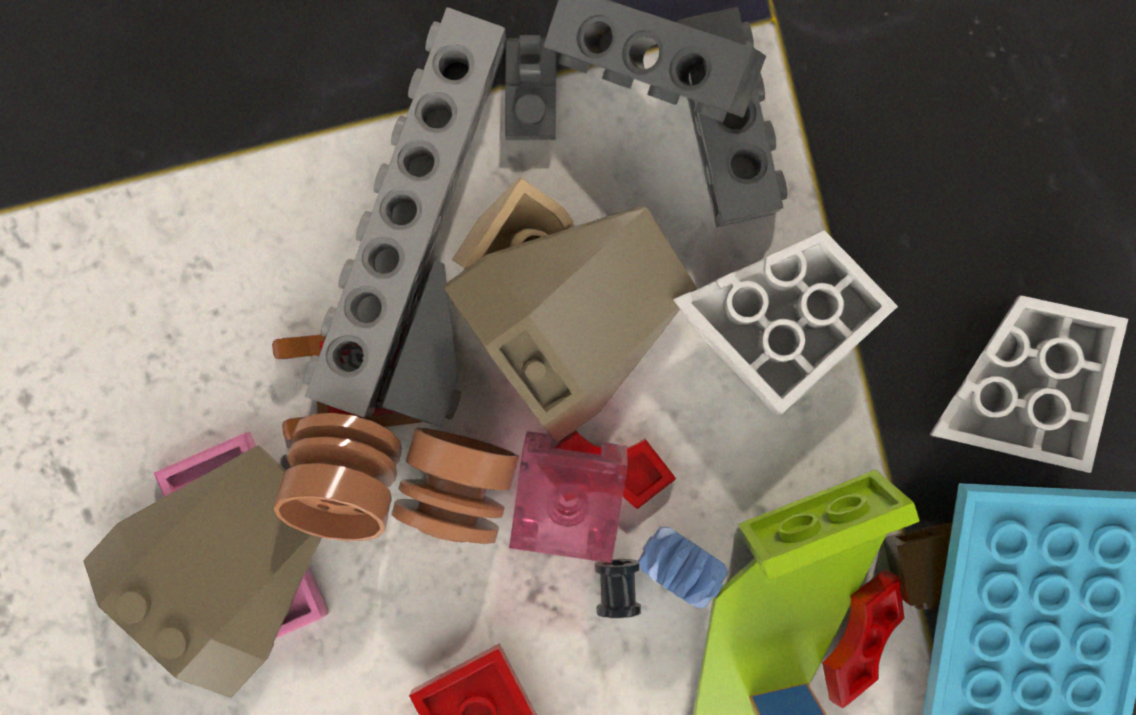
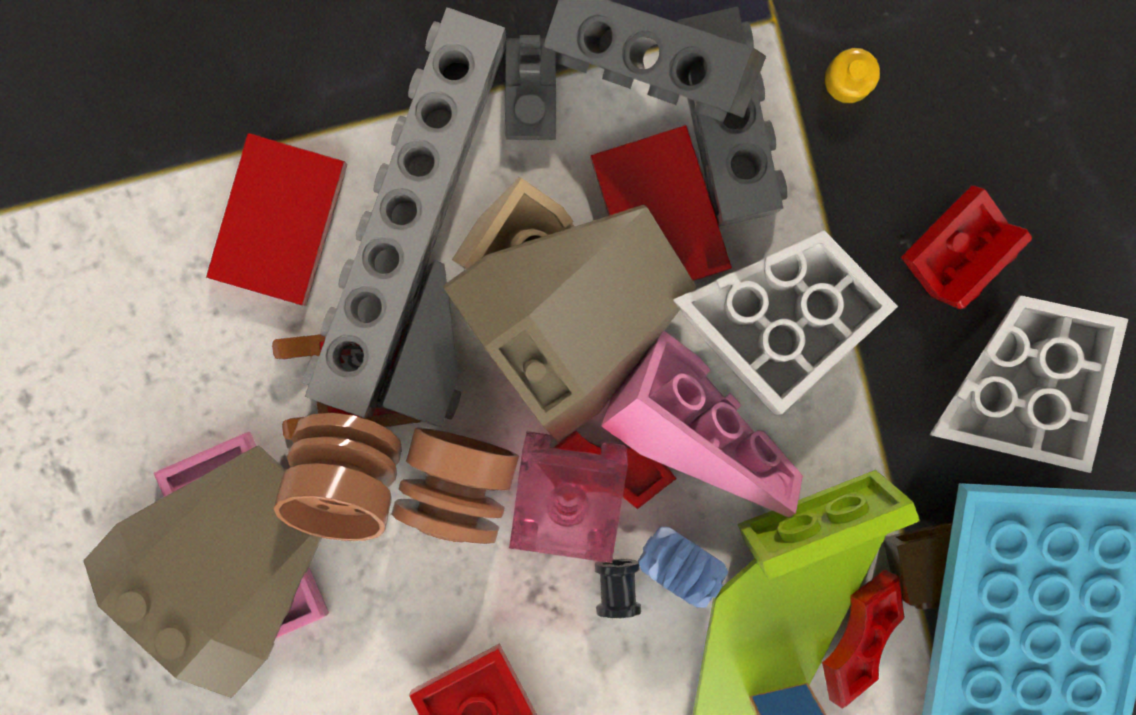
none -> red tile [206,133,348,306]
none -> red tile [590,125,732,281]
none -> bright pink wedge [601,331,803,517]
none -> yellow piece [825,48,880,103]
none -> red bracket [901,185,1032,309]

